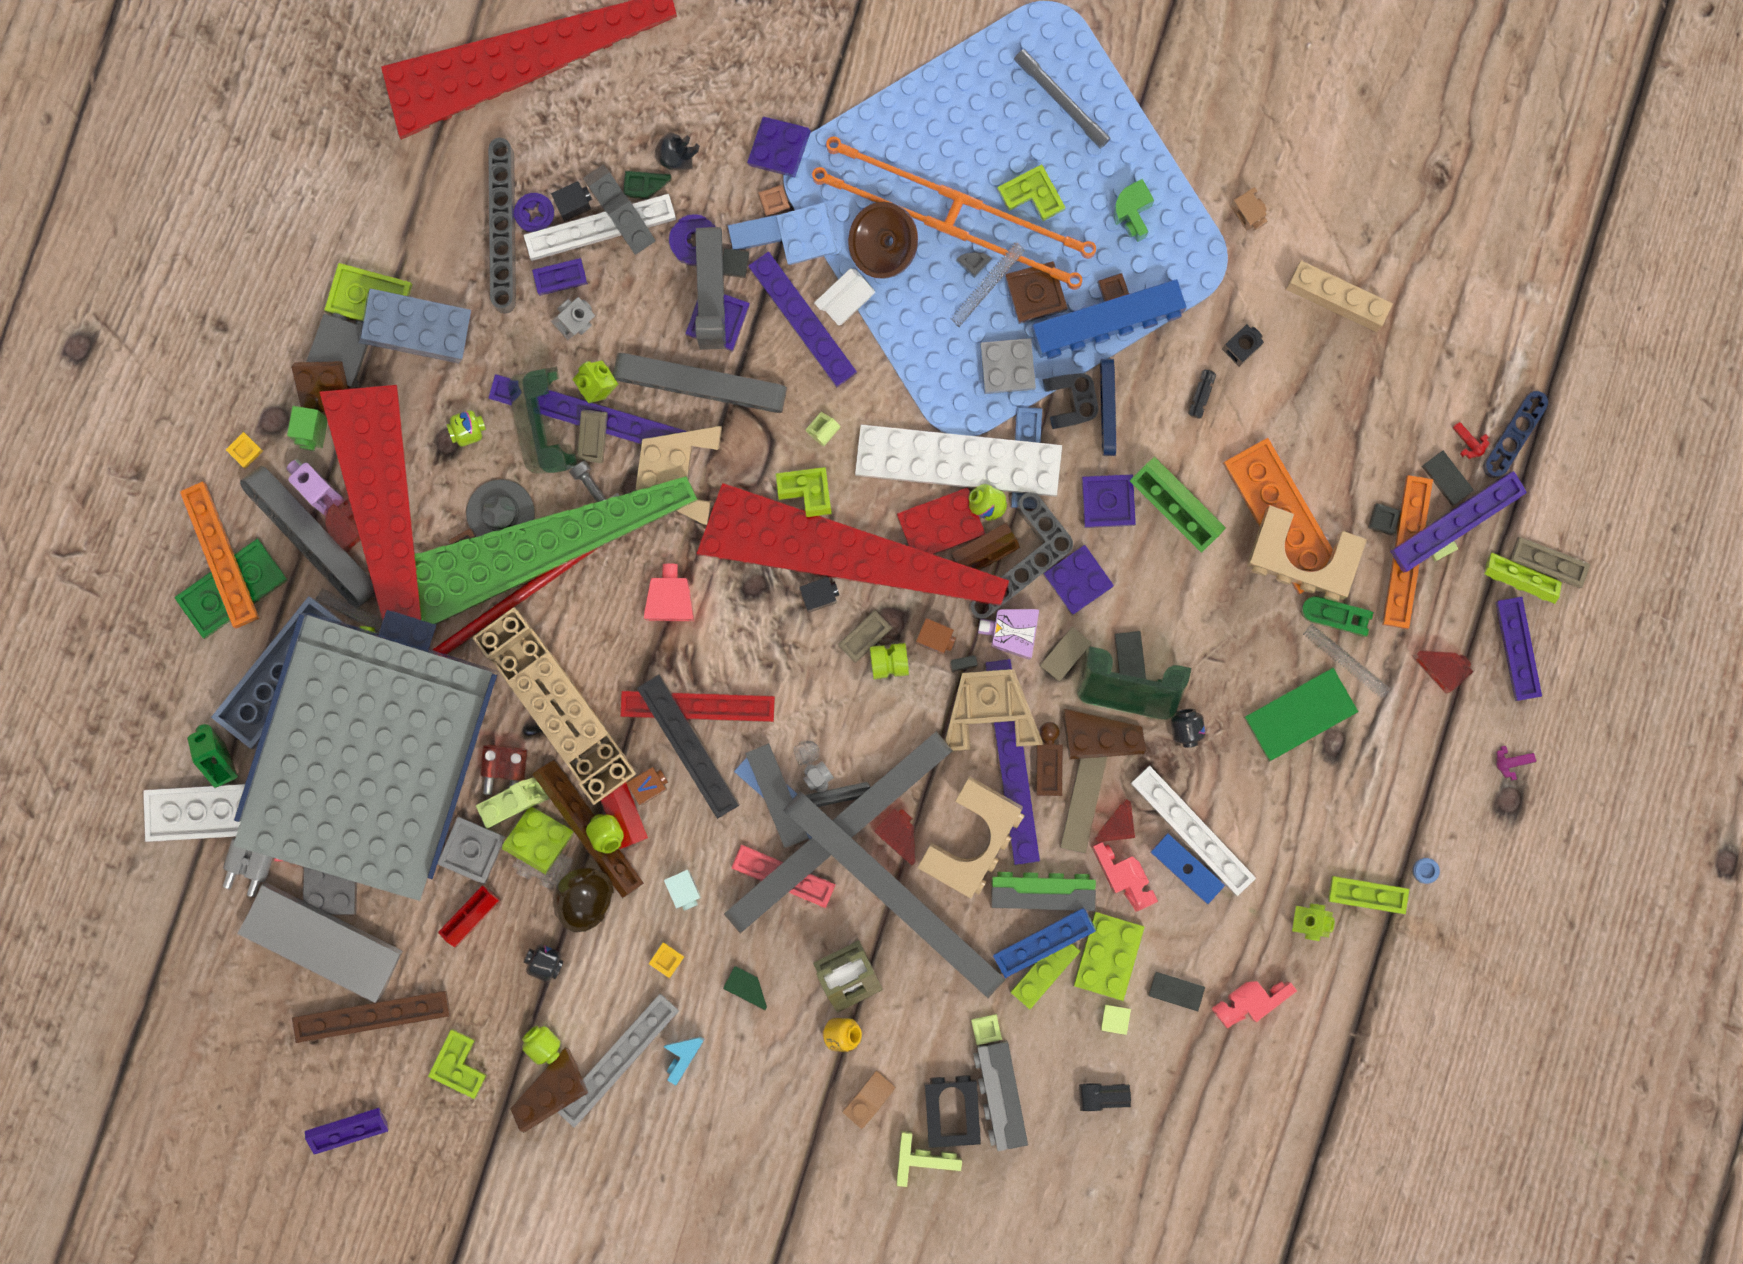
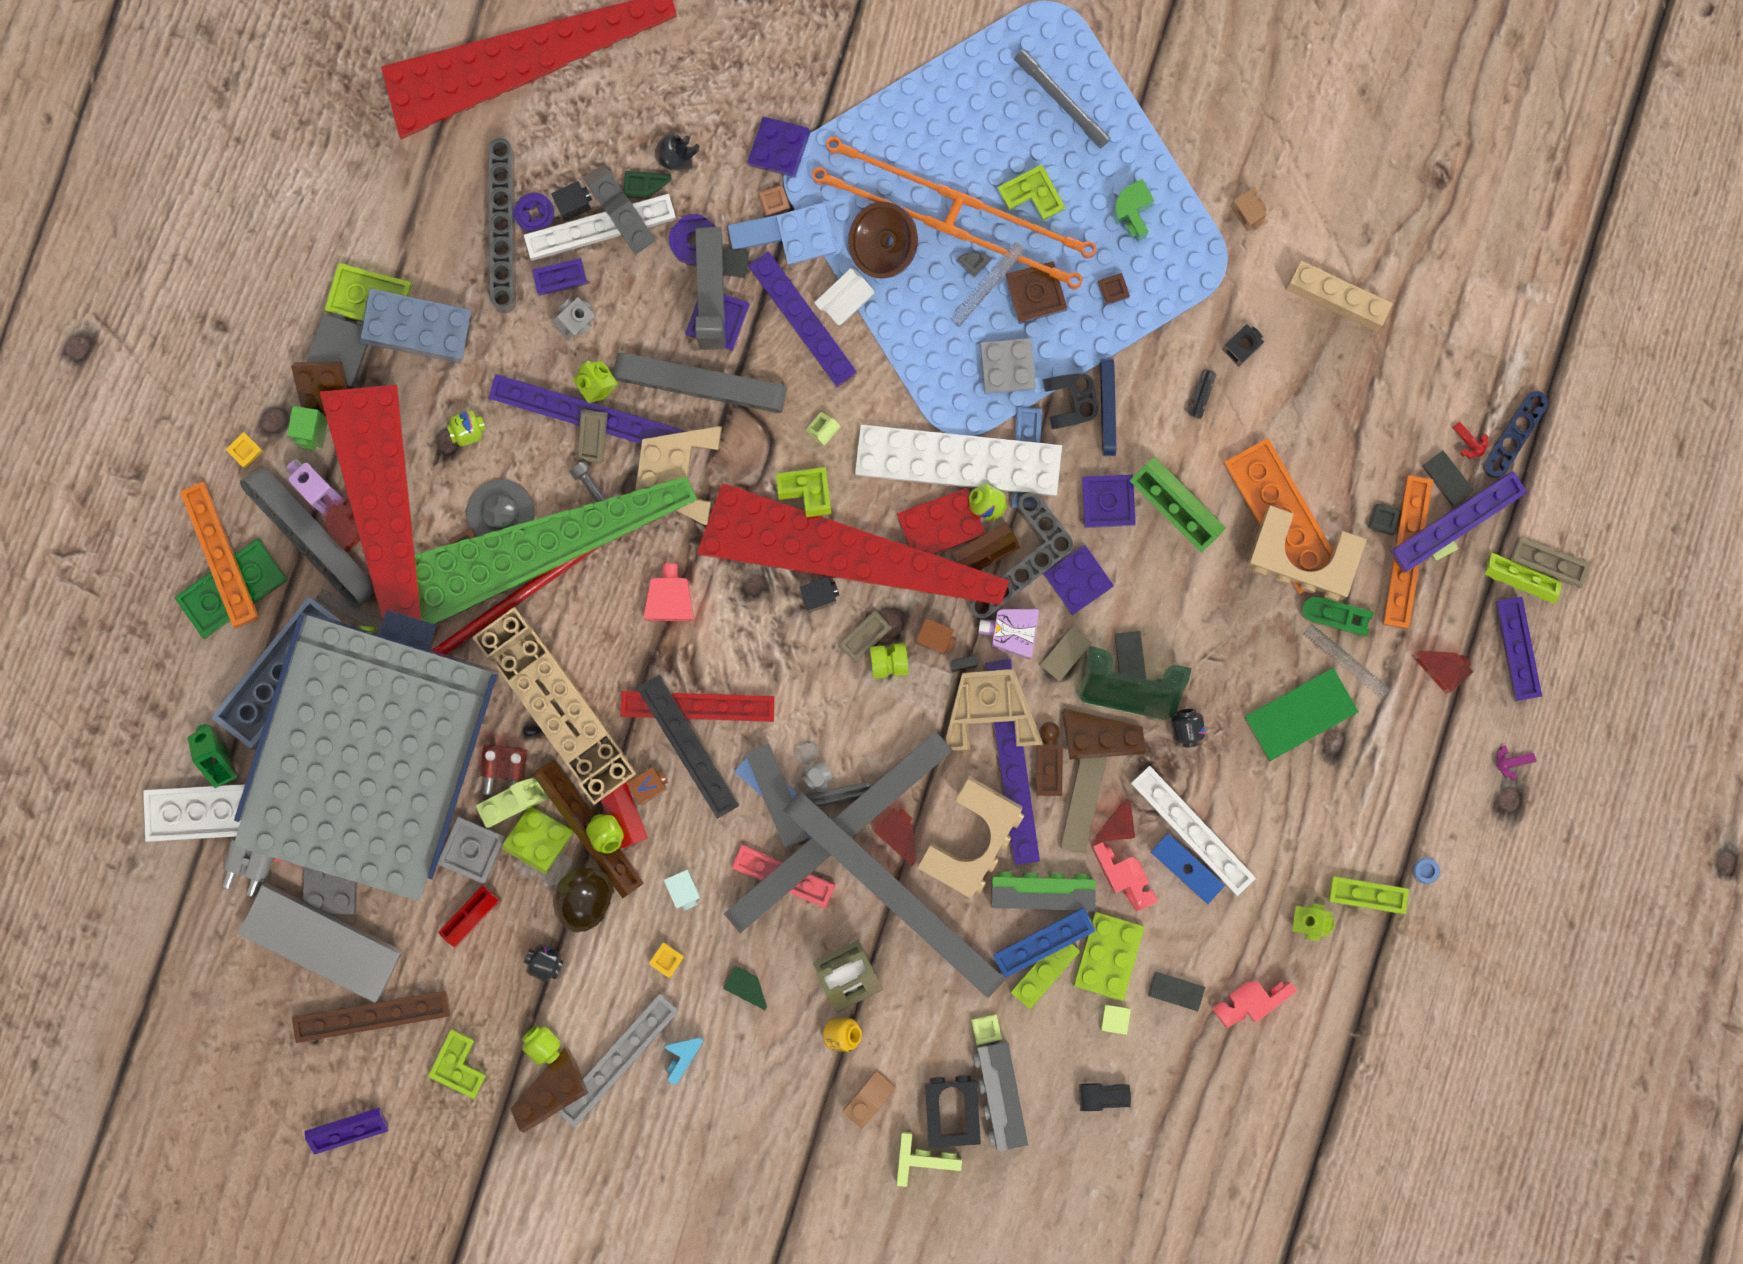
clear green windscreen [508,366,577,474] -> none
blue brick [1031,279,1187,359] -> none

